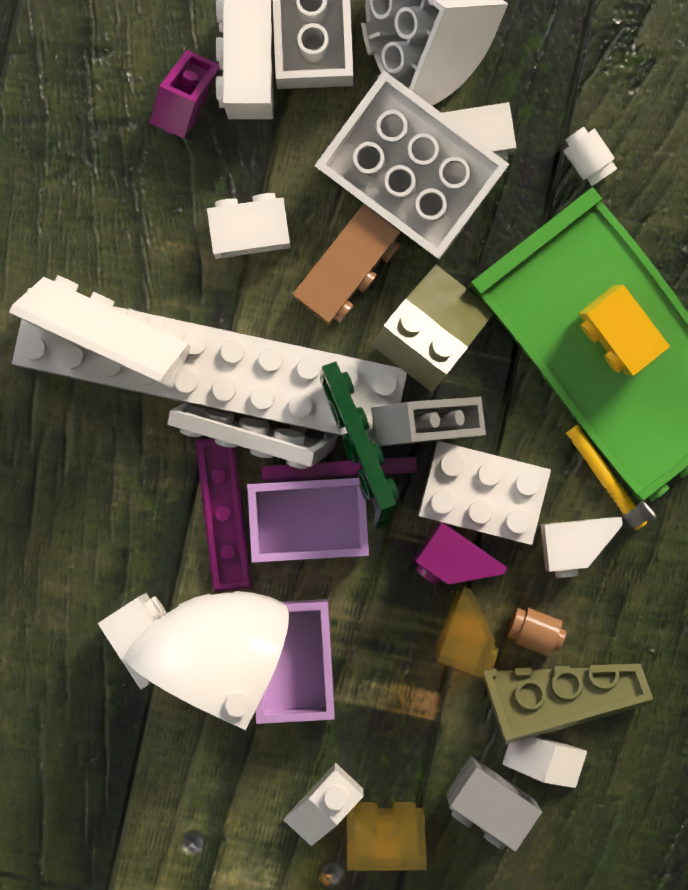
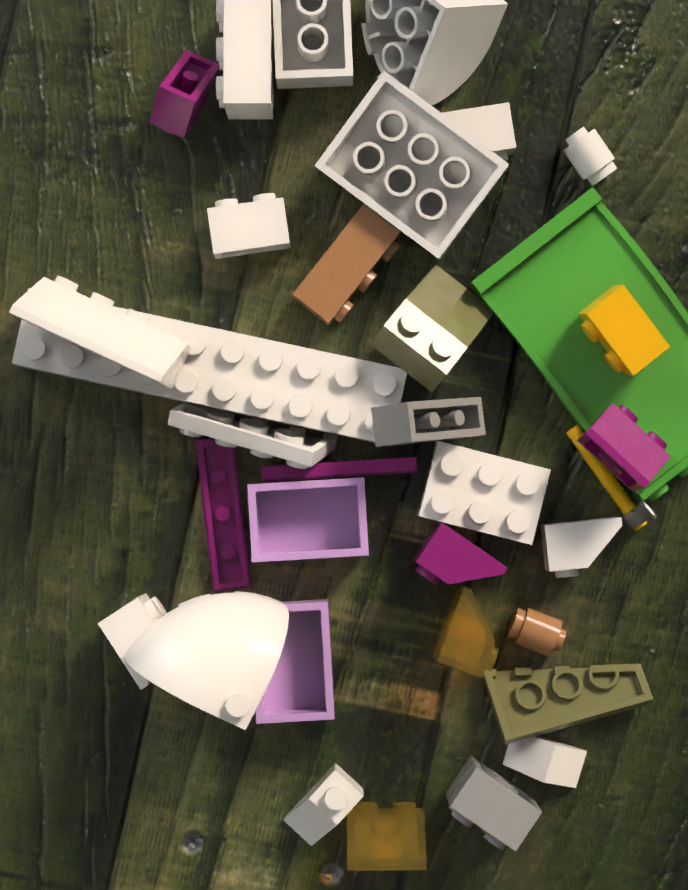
dark green wing [320,361,399,531] -> none
none -> magenta slope [577,403,671,493]

